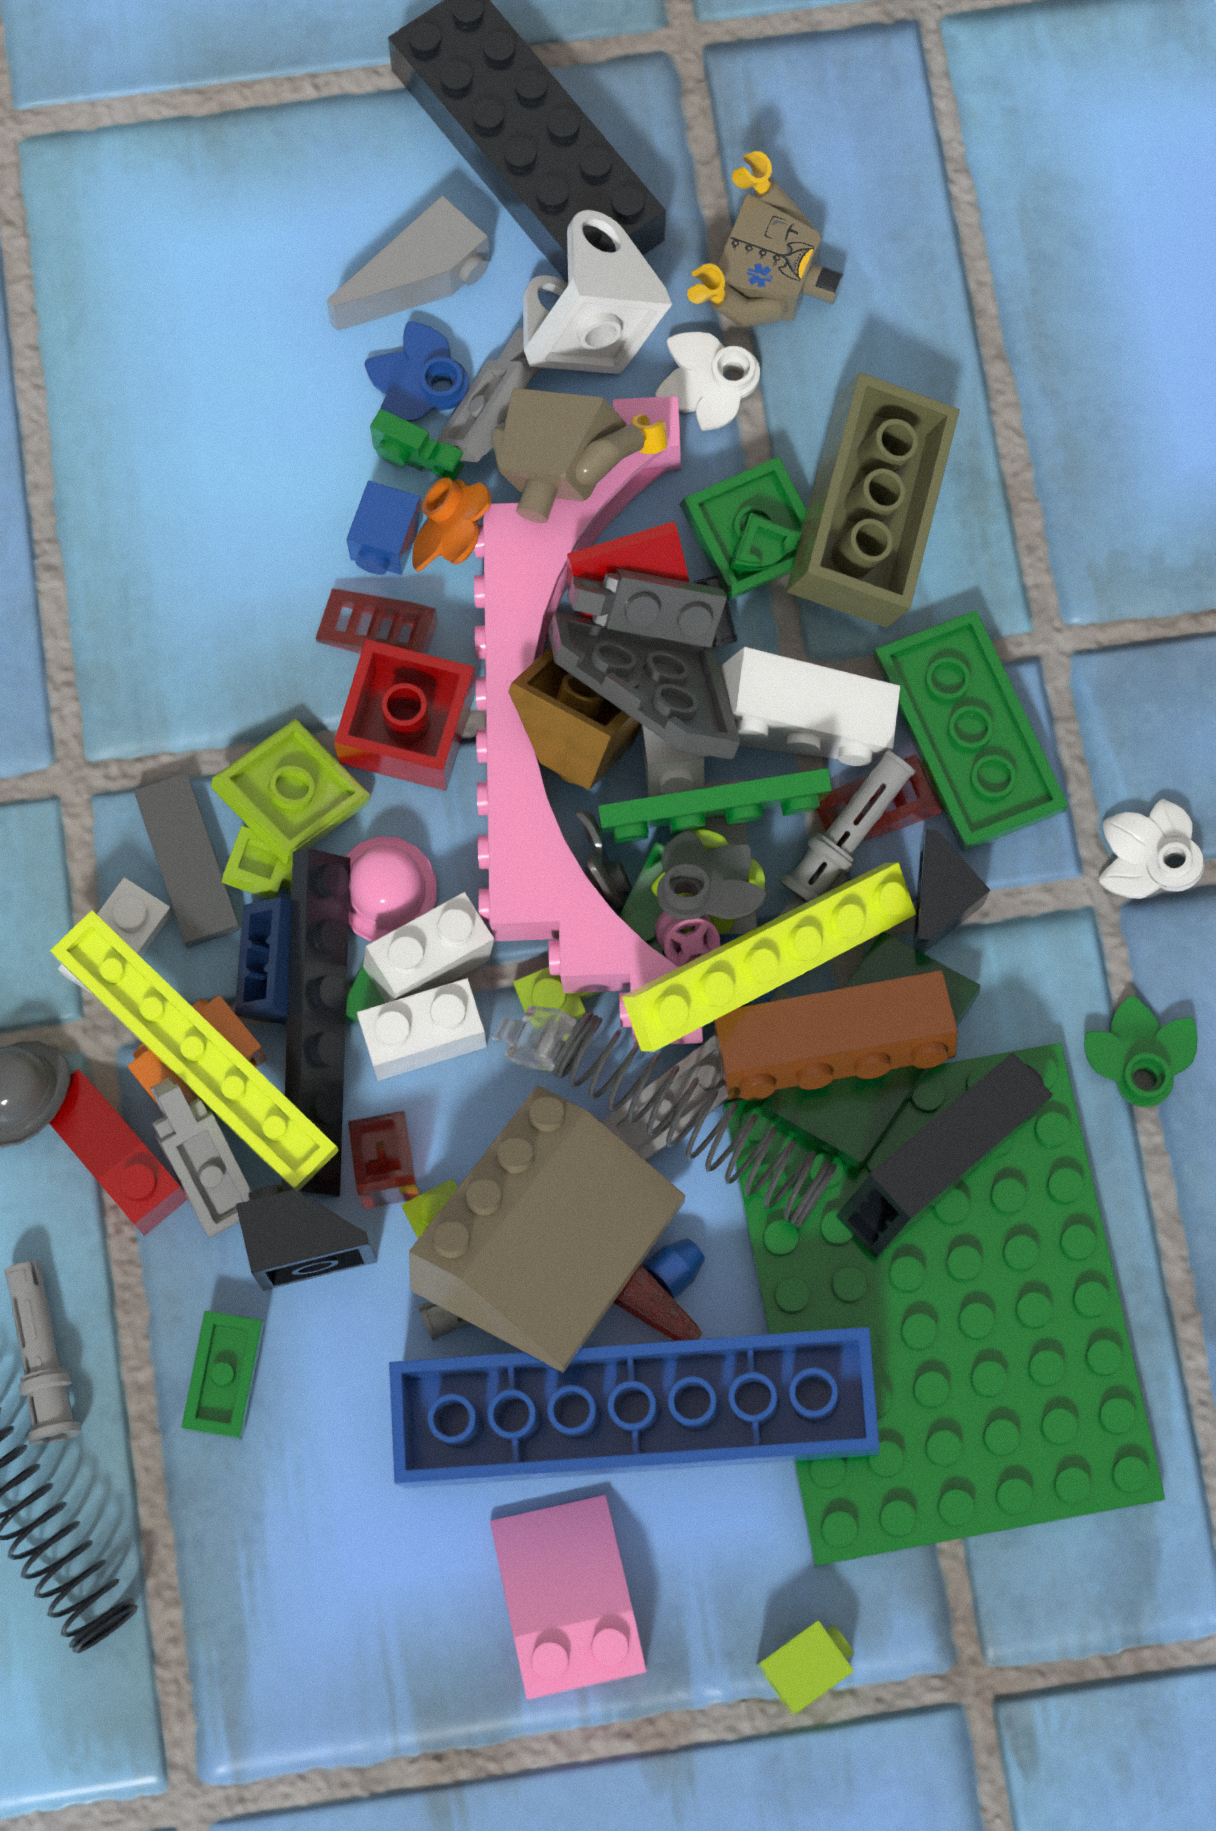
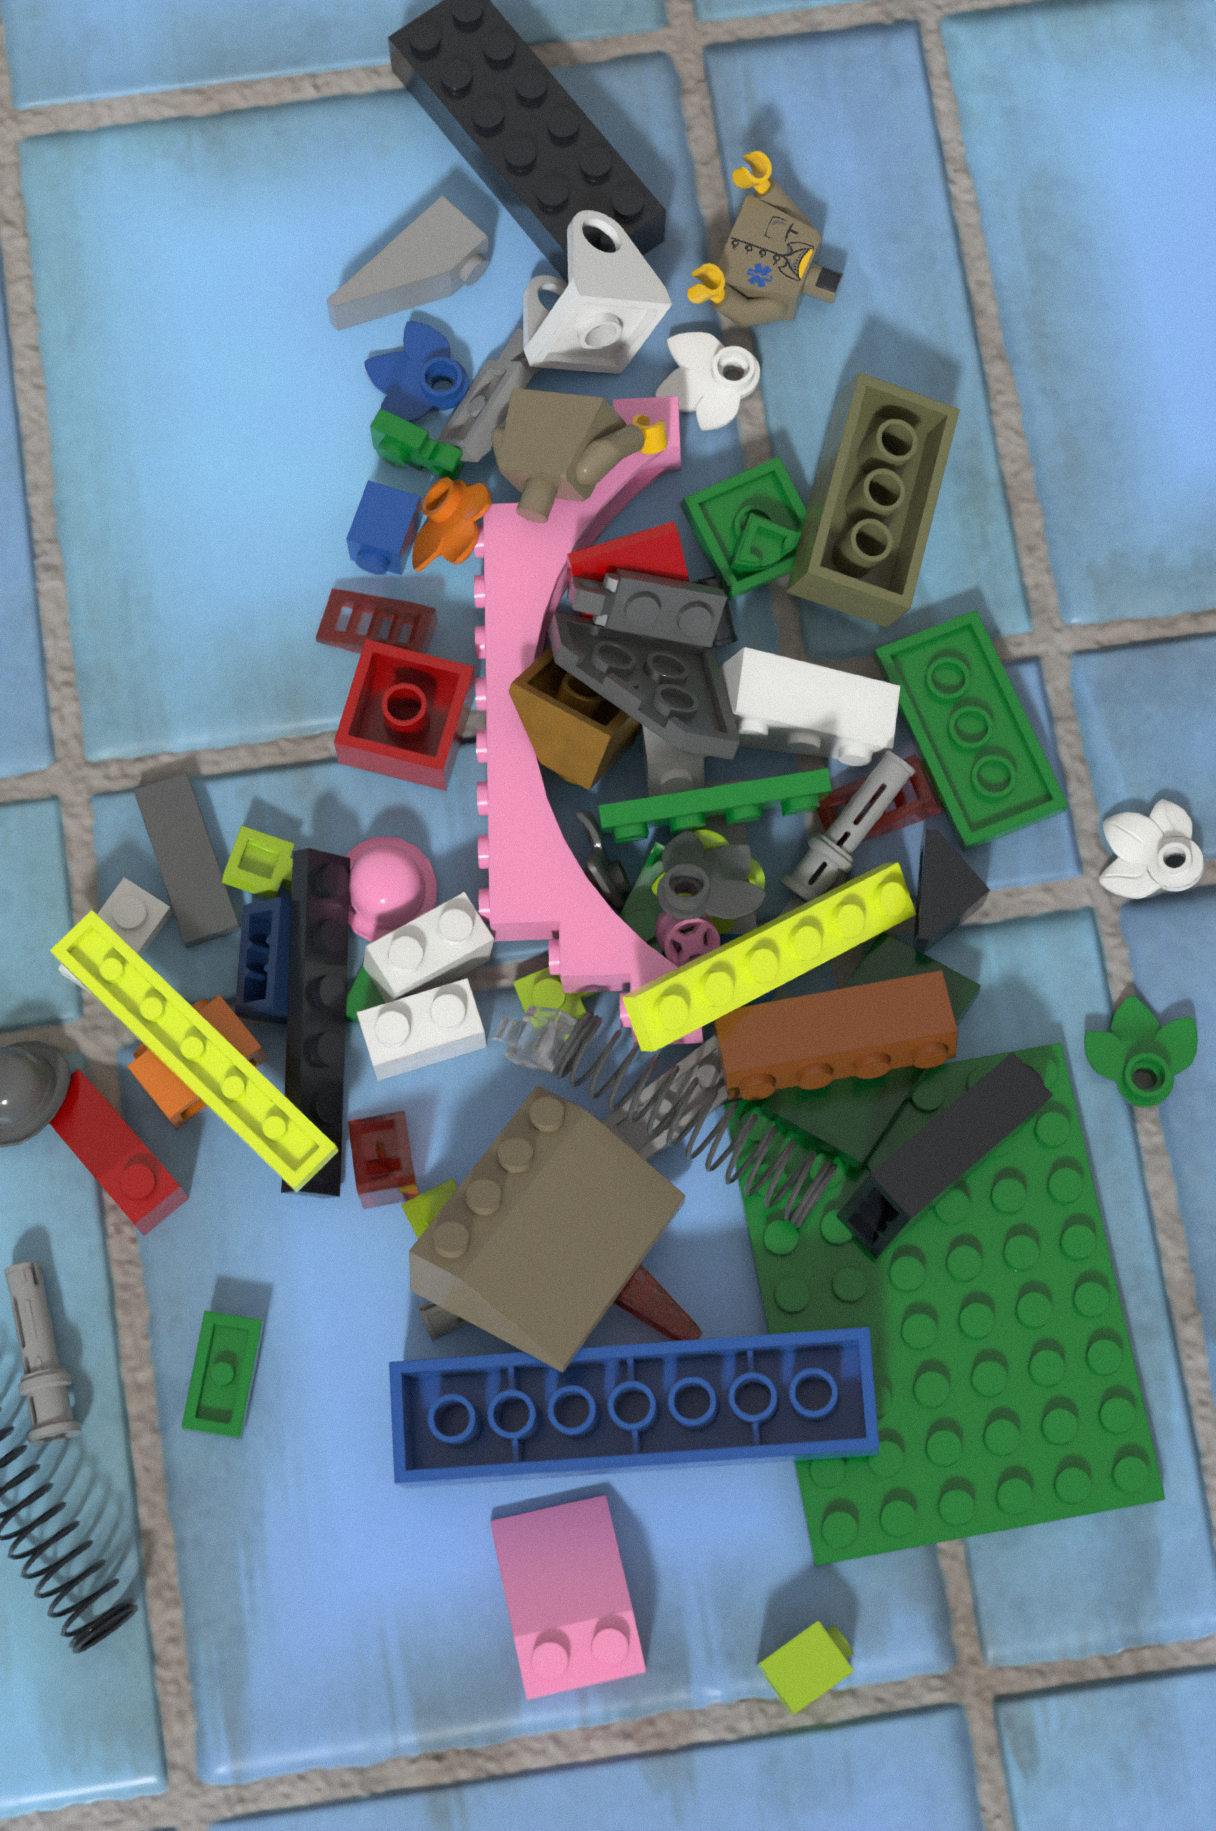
light grey hinge [150,1077,251,1239] -> none
lime tile [210,718,371,865] -> none
black slope [236,1185,377,1291] -> none
blue hose [641,1238,705,1301] -> none

